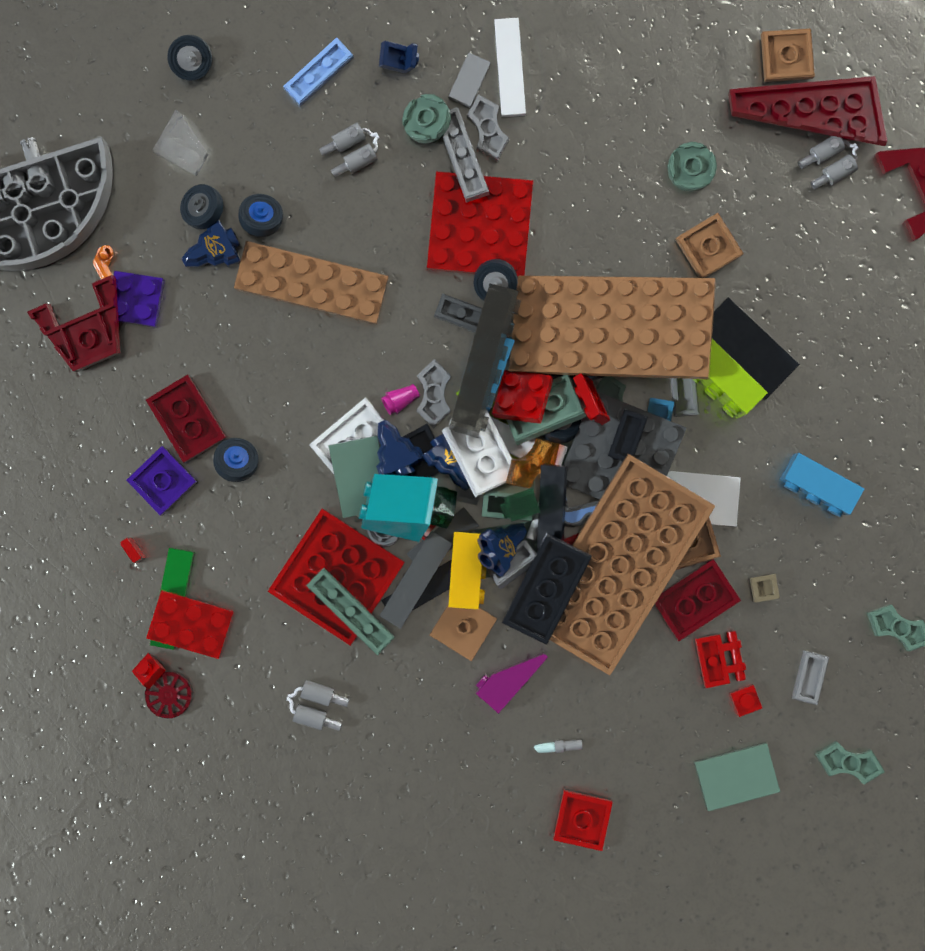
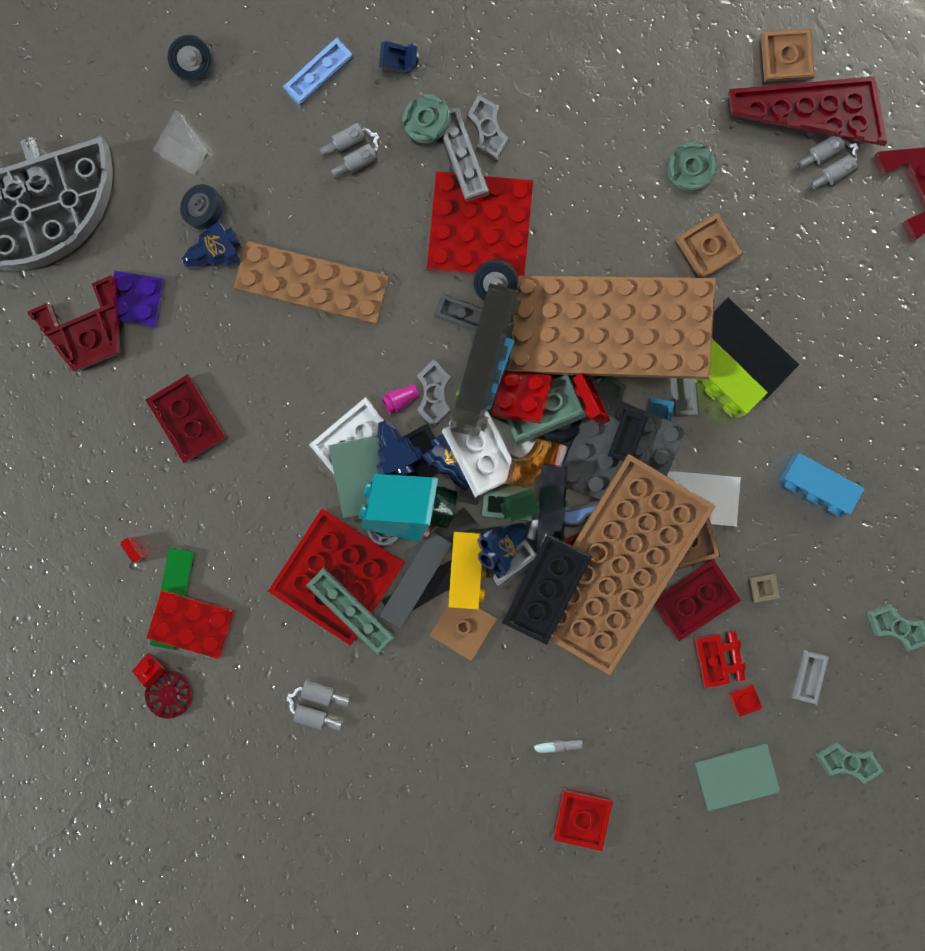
orange arm [93,245,113,279] -> none
dark purple plate [126,446,197,516] -> none
black wheel [213,438,259,482] -> none
black wheel [238,194,283,237] -> none
light grey tile [448,53,491,108] -> none
magenta slope [475,652,548,714] -> none
white tile [494,18,526,117] -> none

